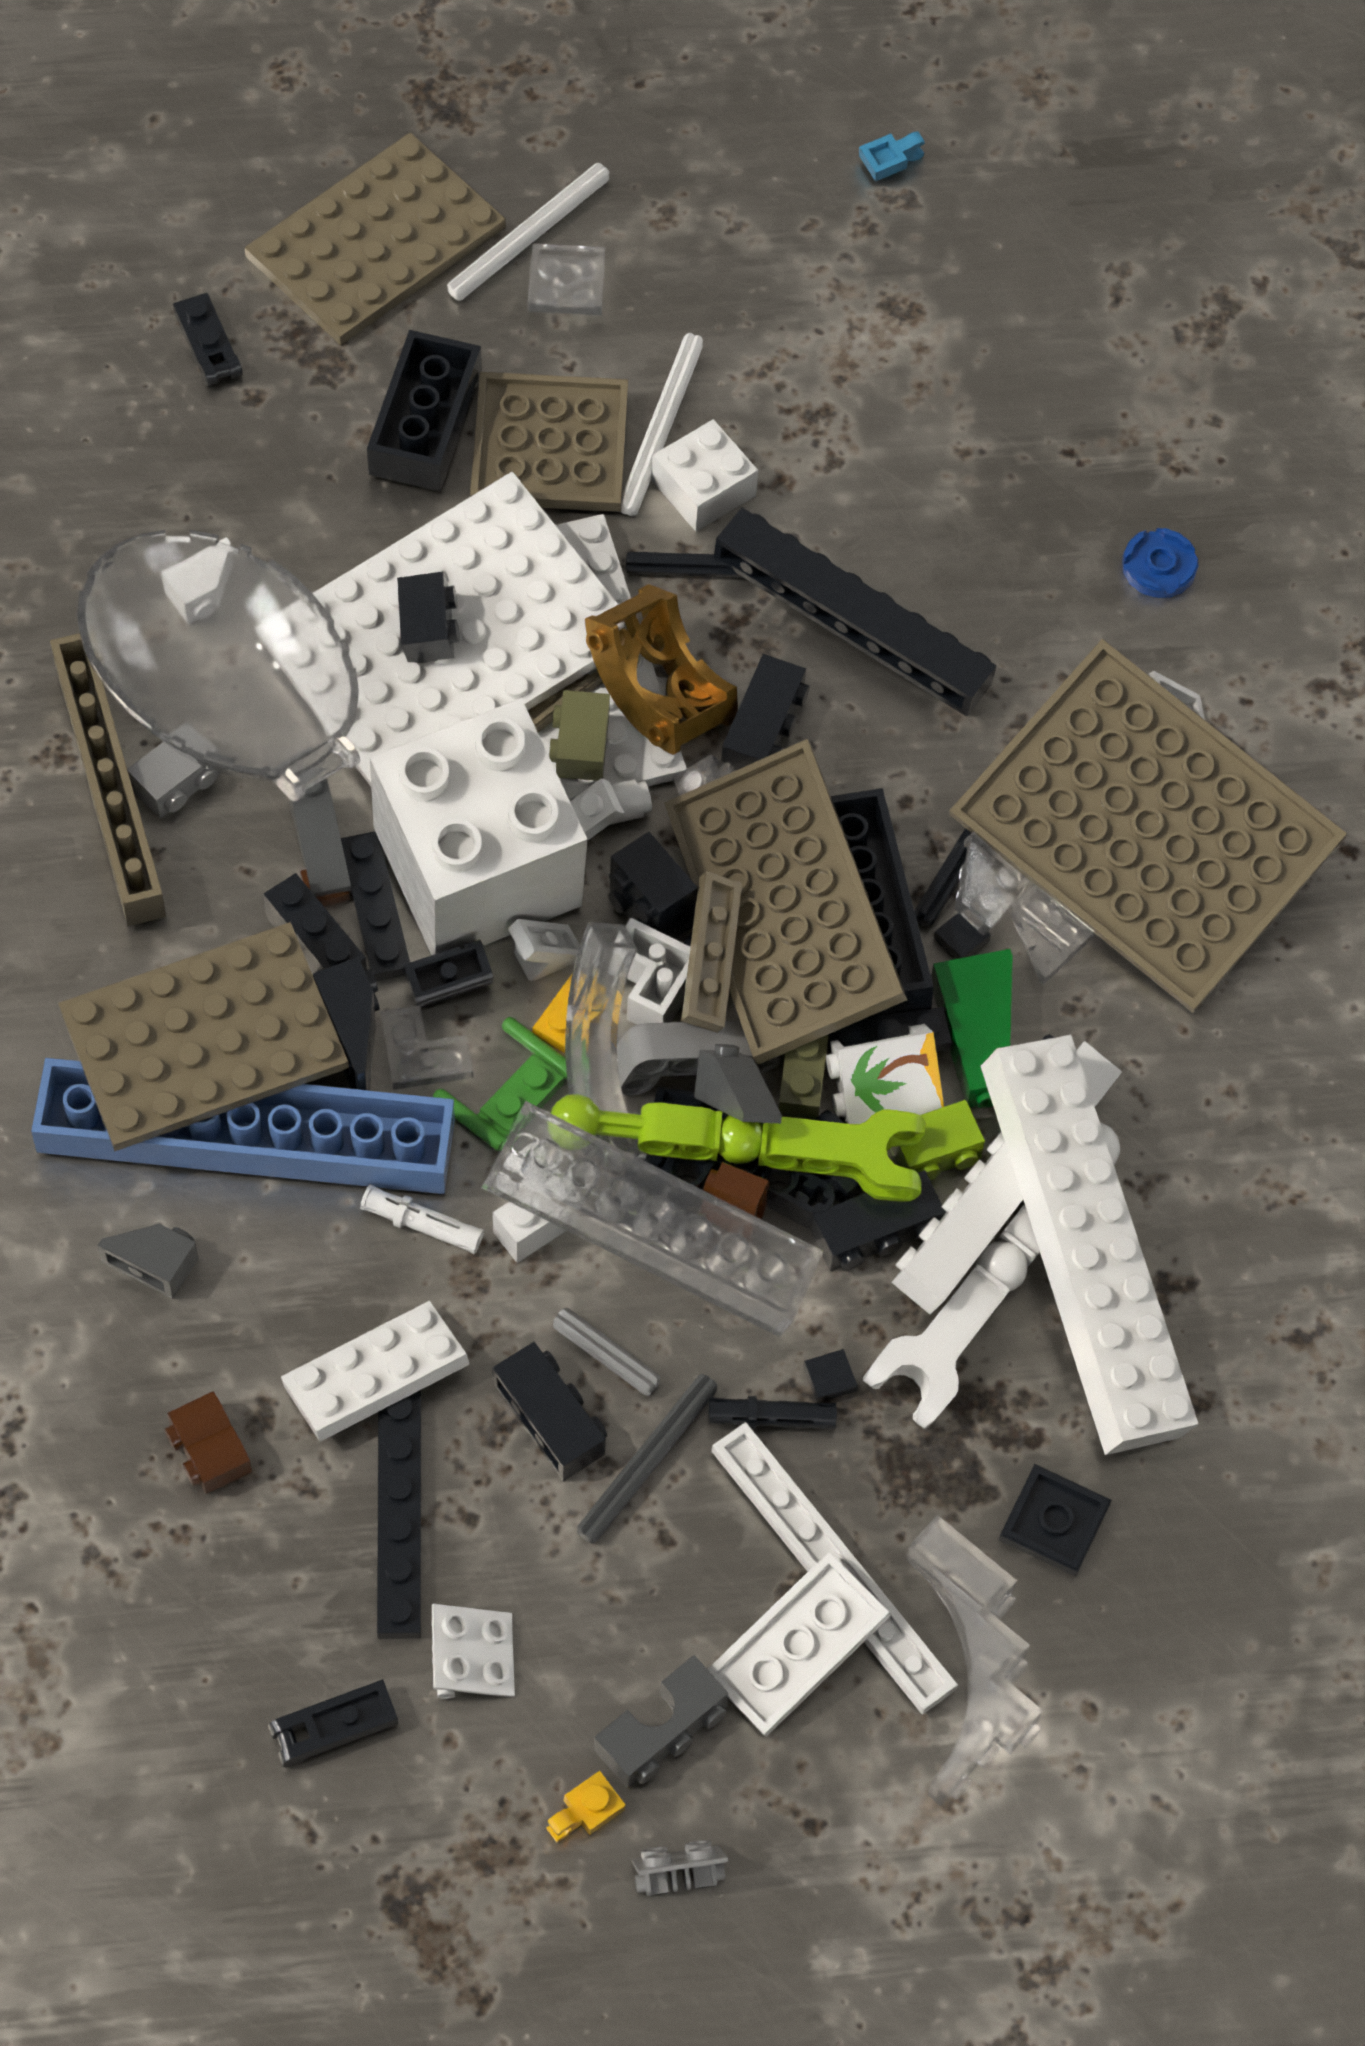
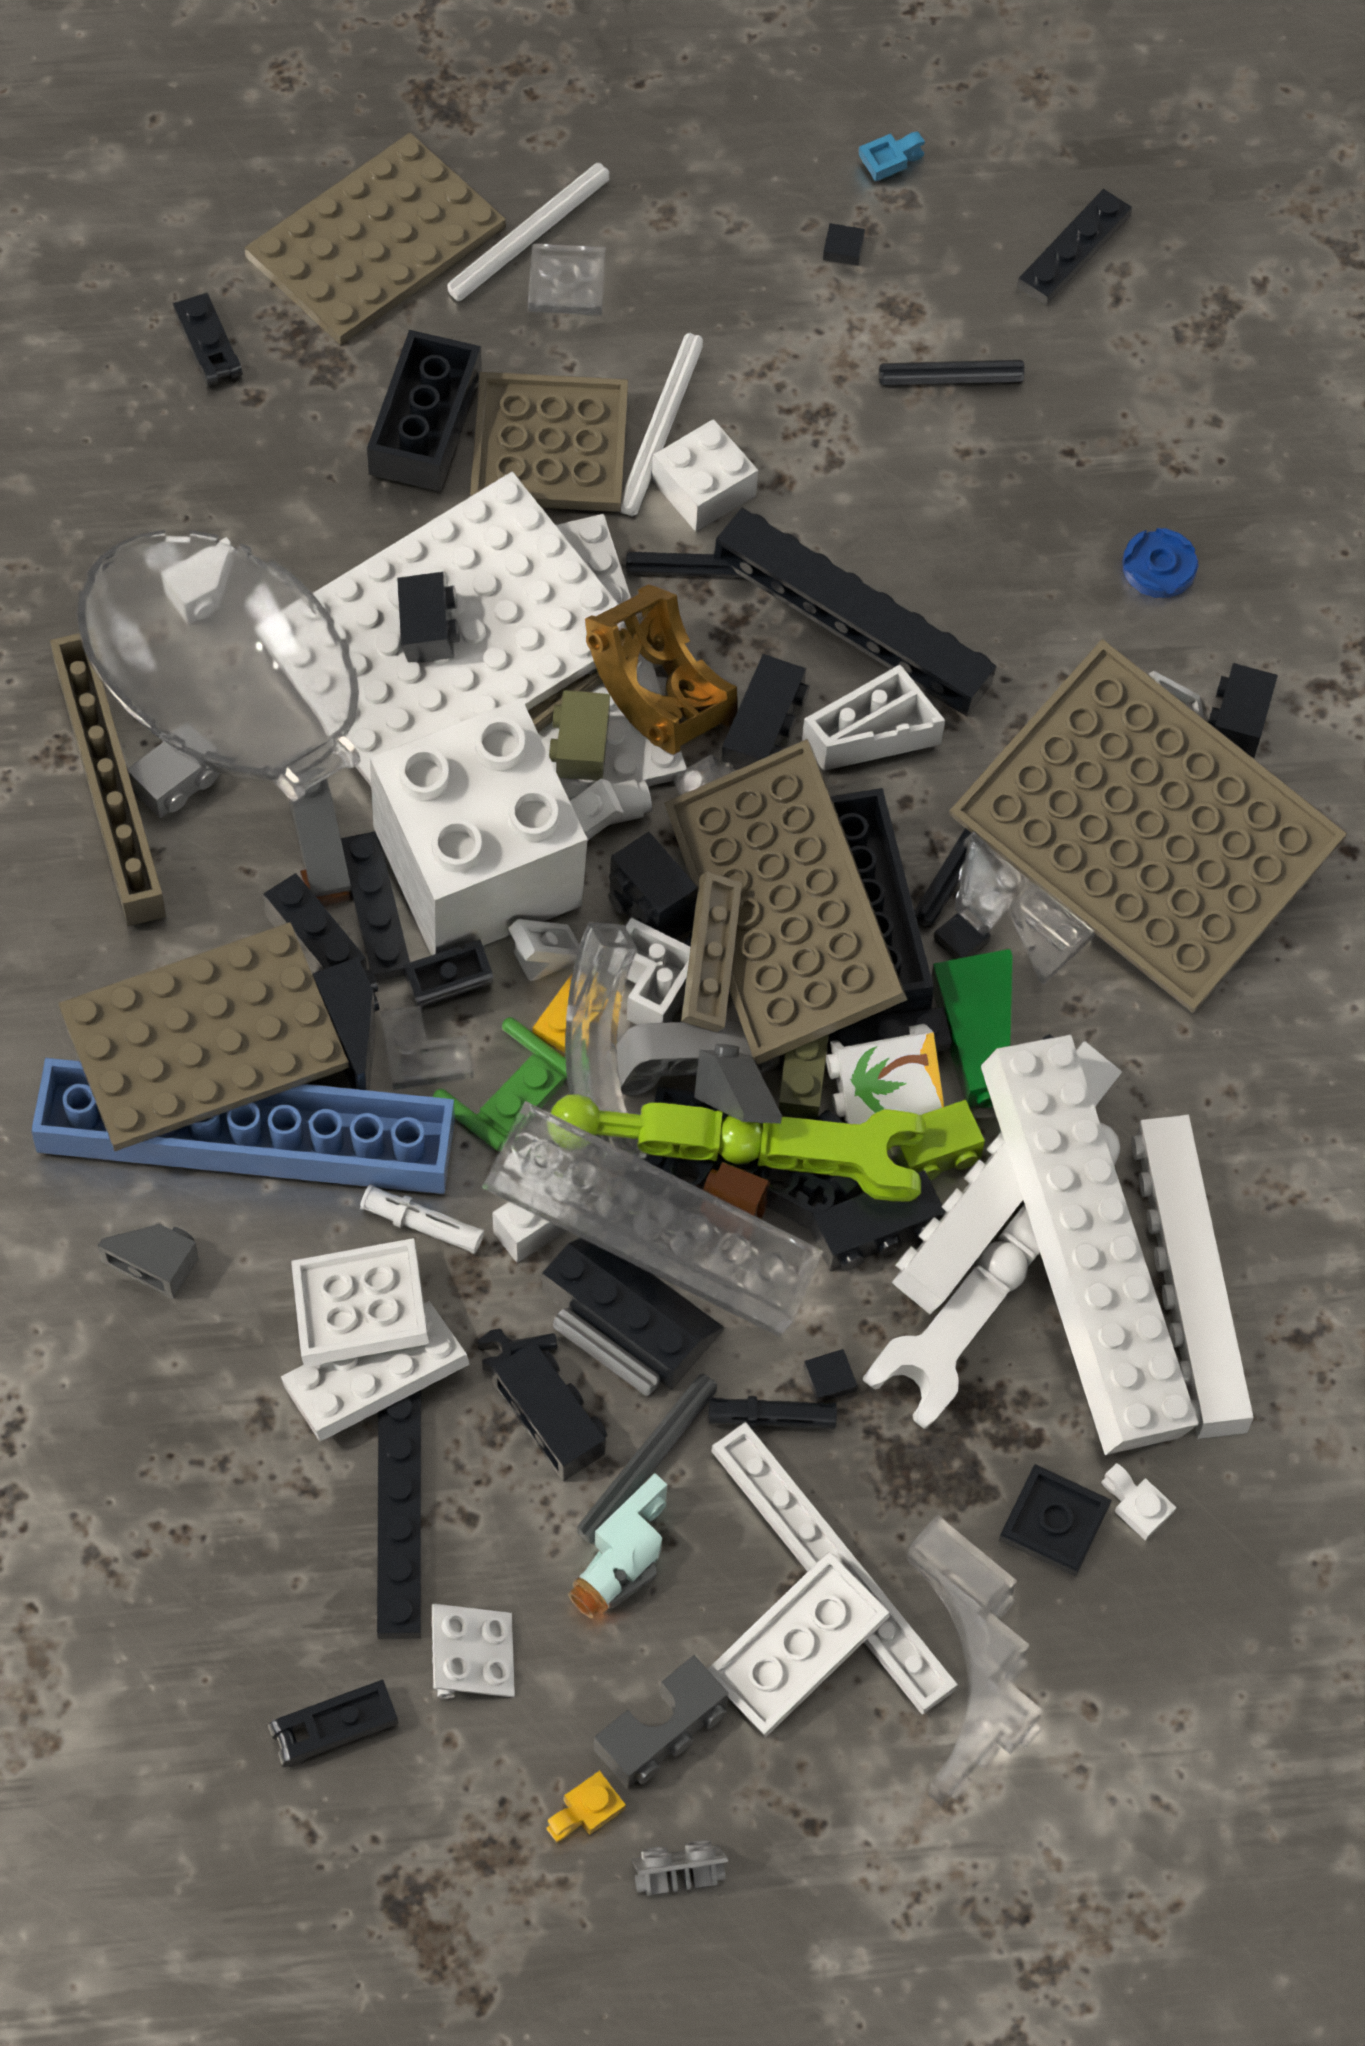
reddish brown brick [164,1391,252,1494] -> none
none -> white plate [291,1238,429,1367]
none -> black bar [478,1328,558,1373]
none -> black slope [542,1231,724,1390]
none -> light aqua plate [568,1473,667,1618]
none -> white wedge [802,665,945,771]
none -> black tile [823,223,865,265]
none -> black axle [878,360,1025,385]
none -> black plate [1017,189,1132,306]
none -> white plate [1101,1463,1177,1541]
none -> white brick [1131,1115,1254,1439]
none -> black brick [1208,663,1278,758]

